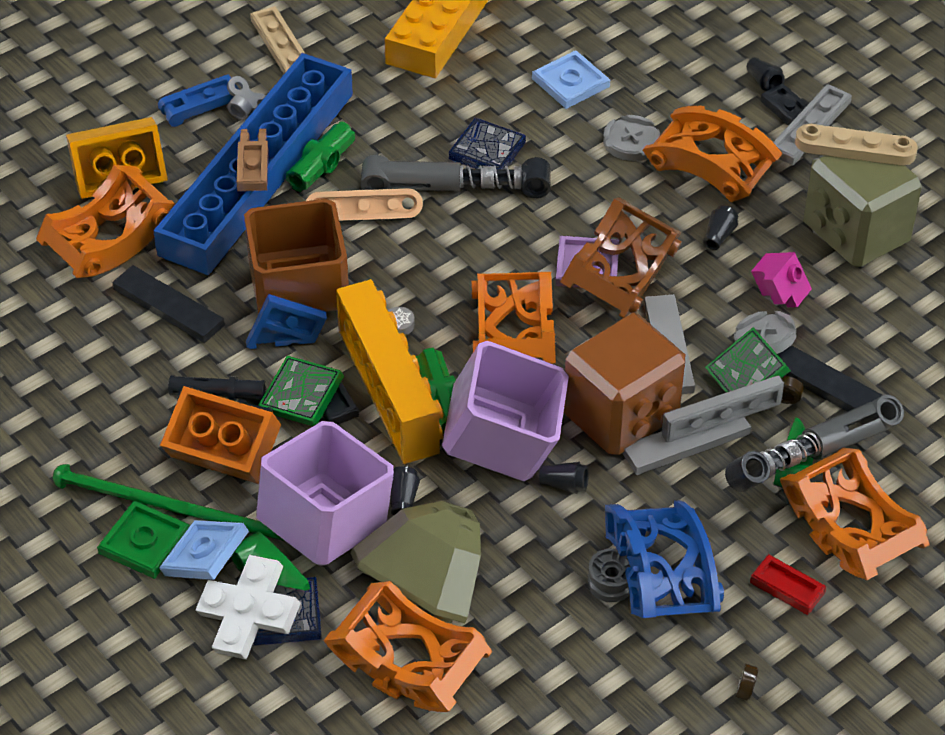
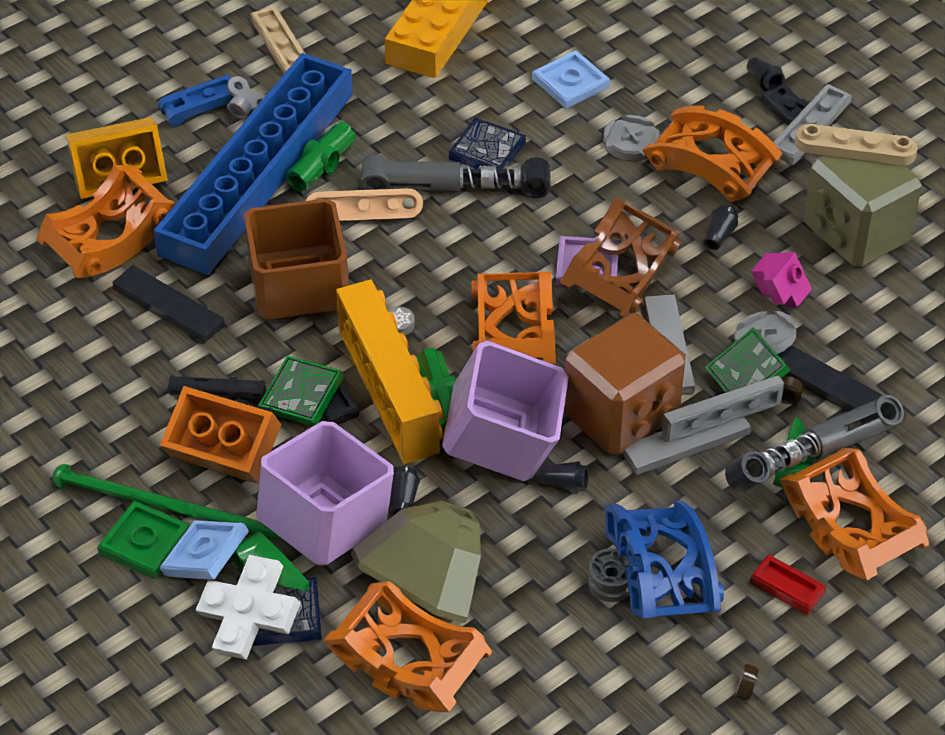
medium nougat hinge [237,129,268,191] -> none
blue wing [246,294,327,349] -> none

